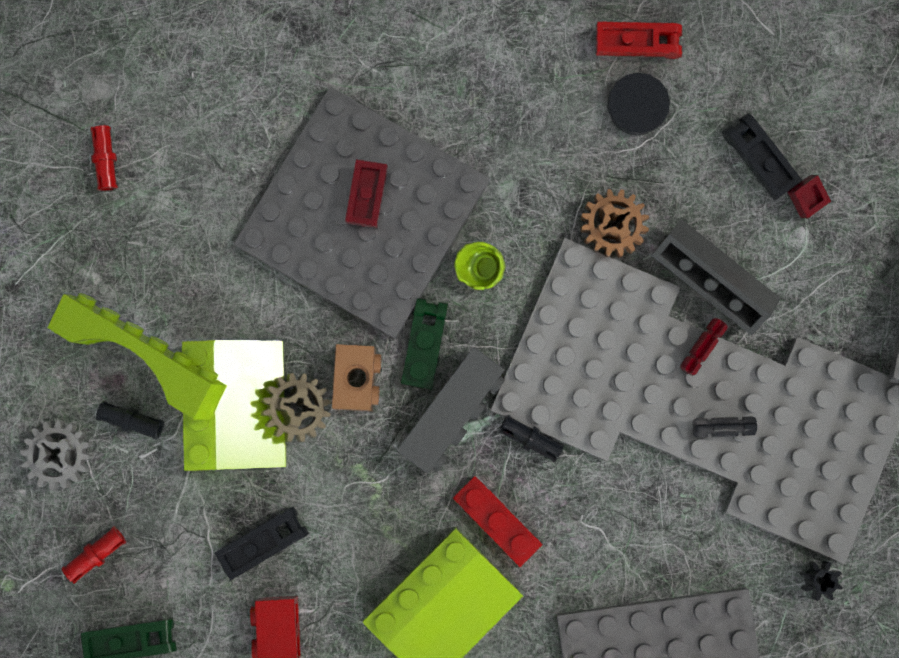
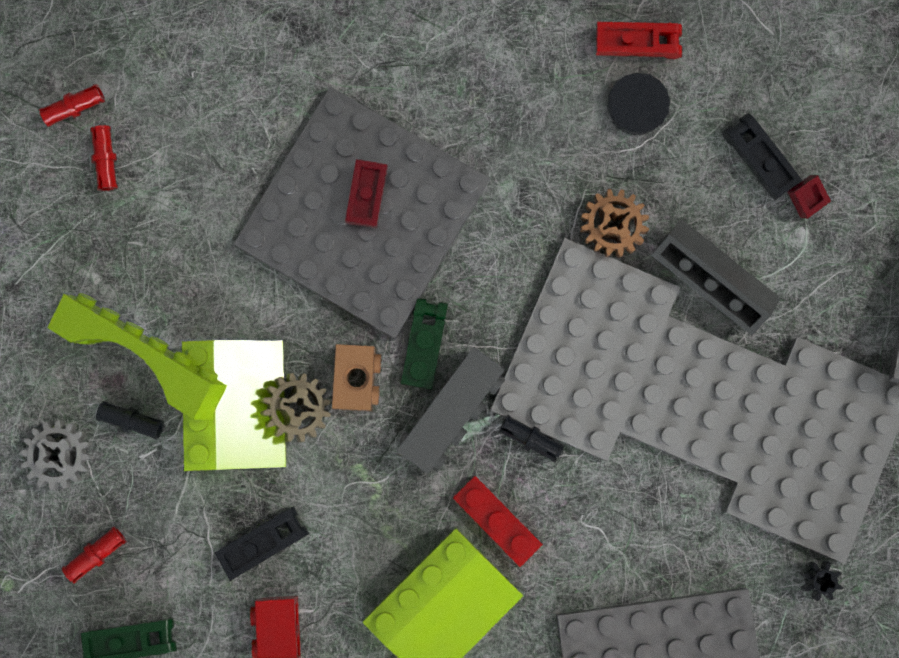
lime hair [454,241,506,290] -> none
dark red axle [680,318,728,376] -> none
black axle [692,416,757,437] -> none
none -> red pin [39,83,105,127]

